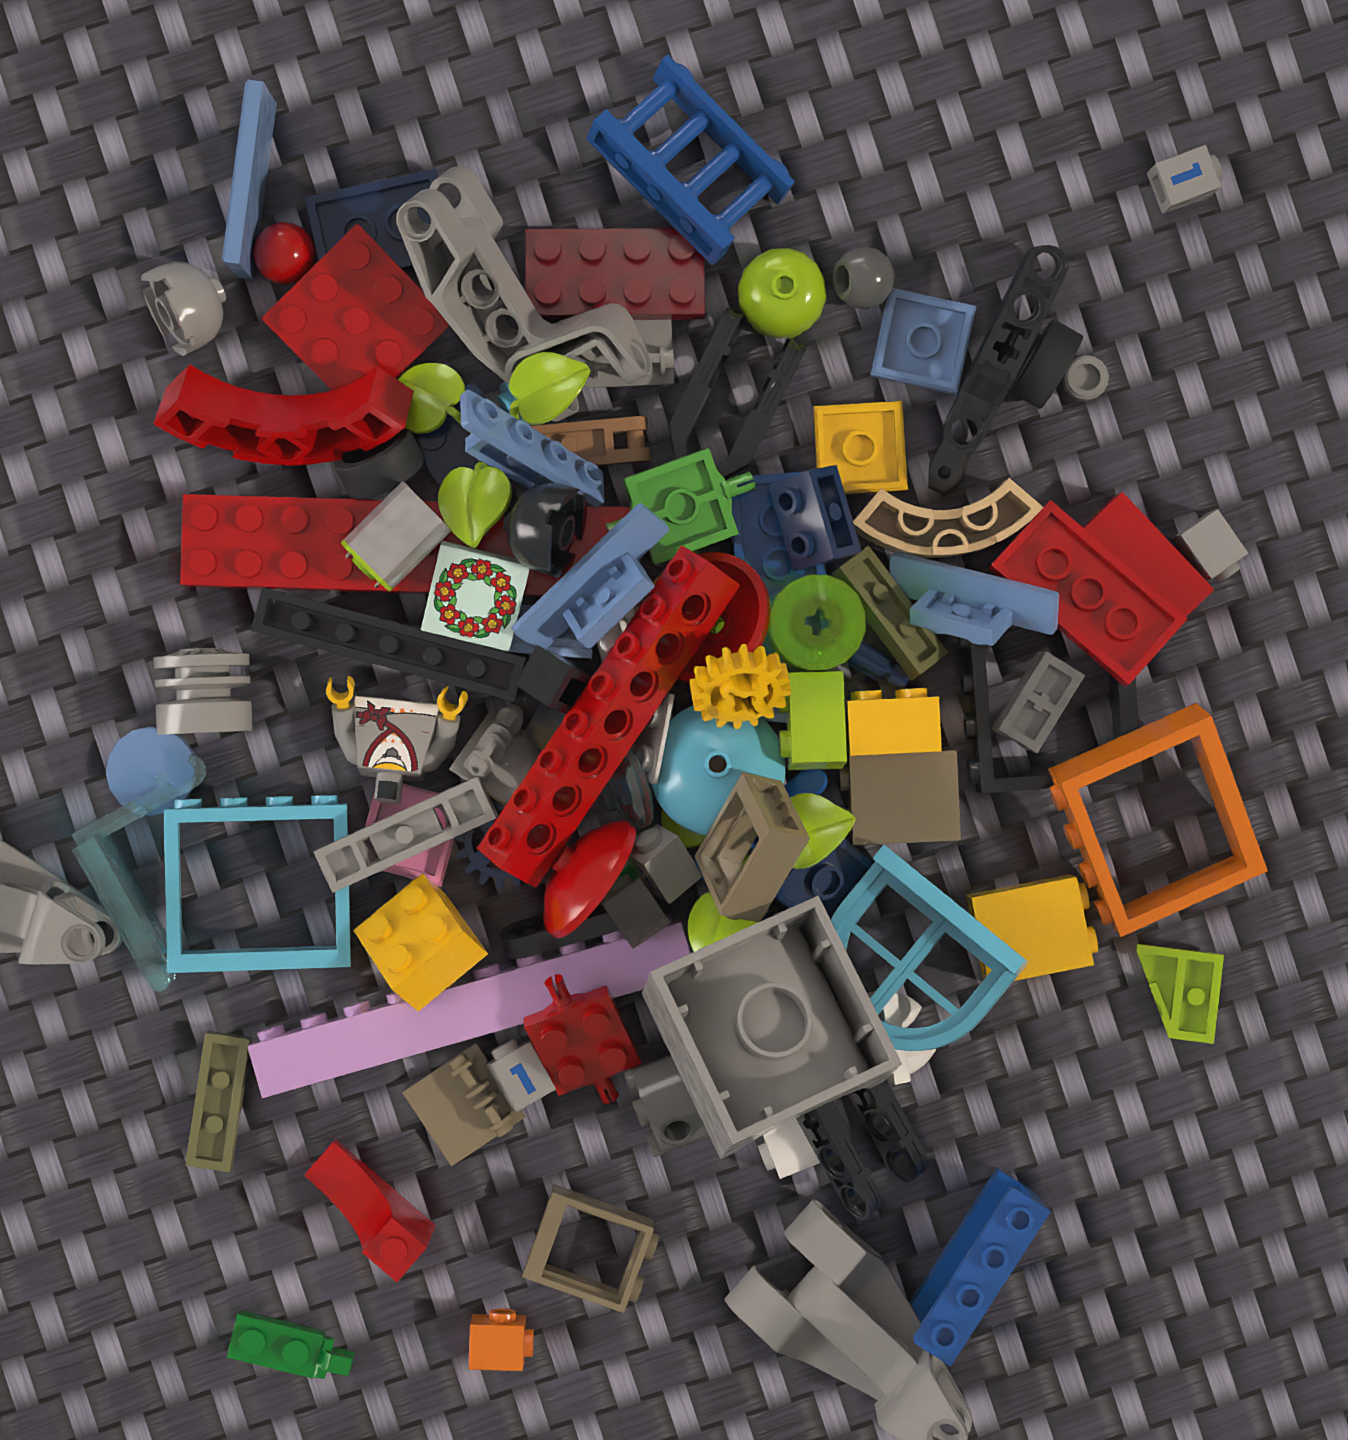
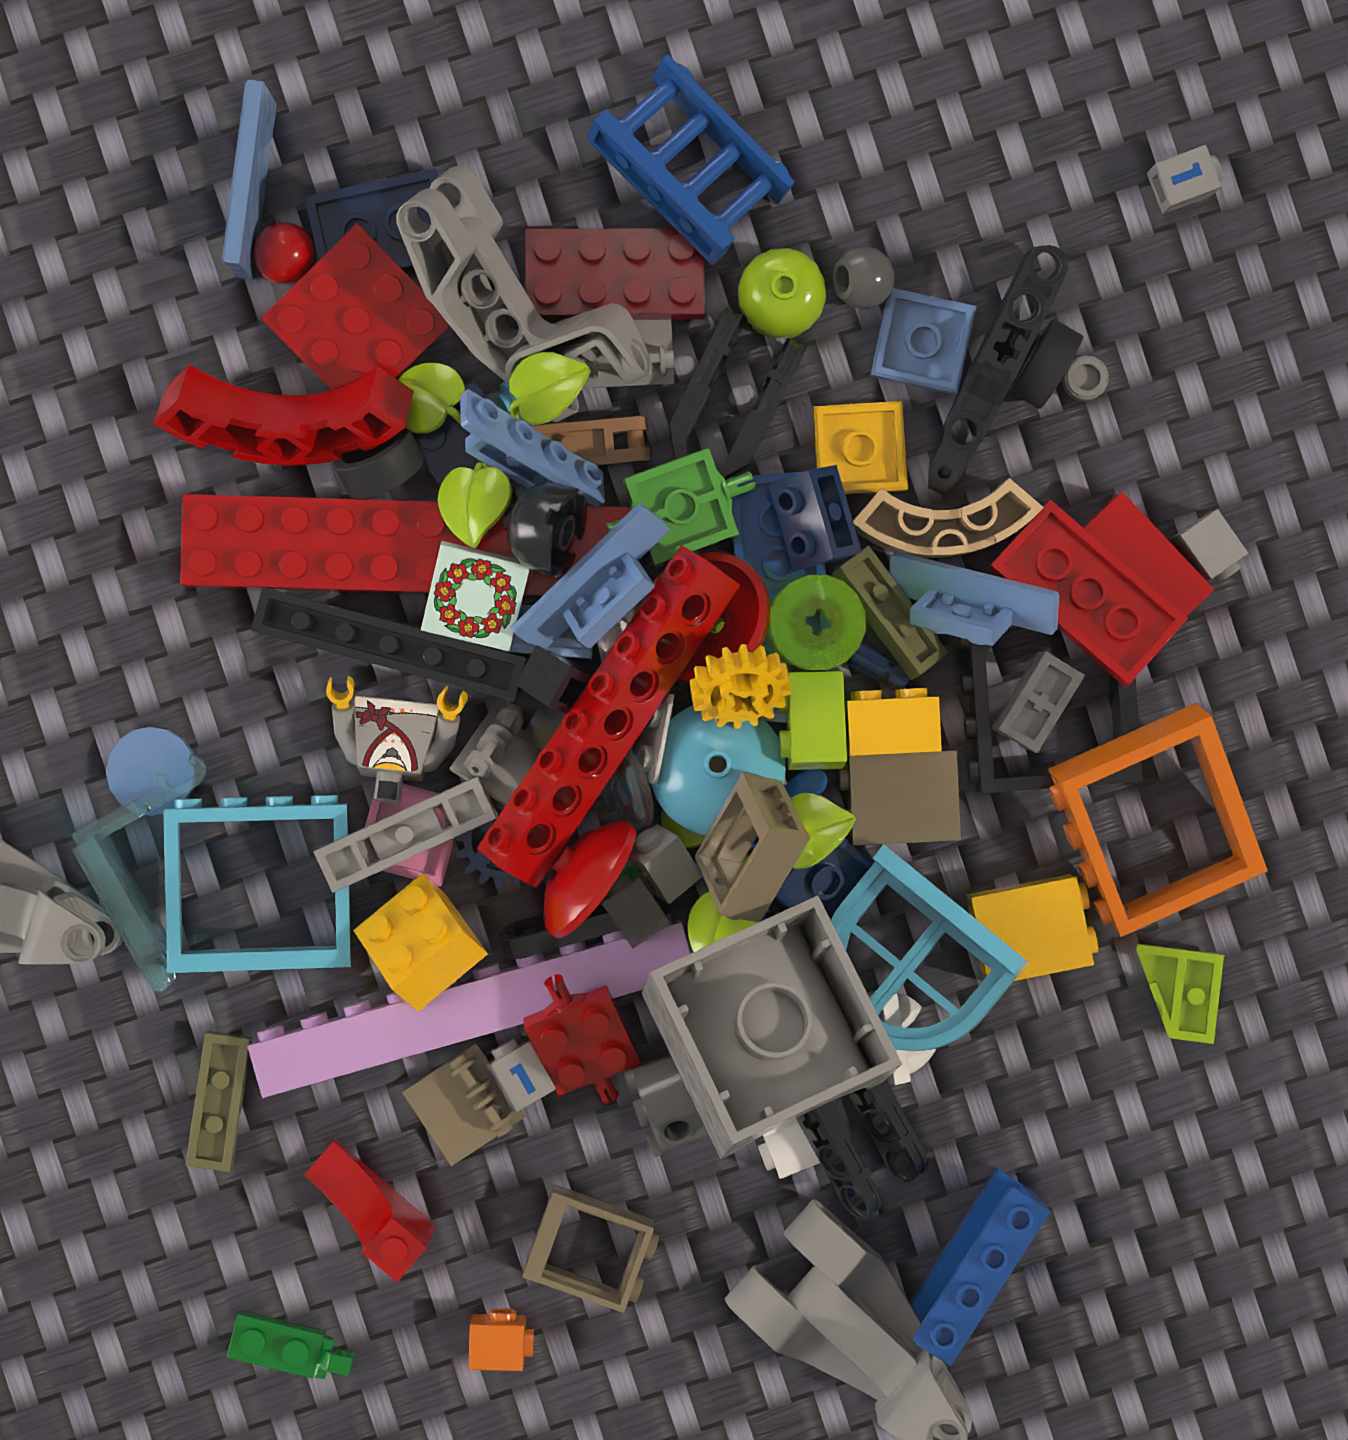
light grey cylinder [141,262,226,356] -> none
light grey wheel [154,648,253,735] -> none
flat silver piece [341,481,451,592] -> none

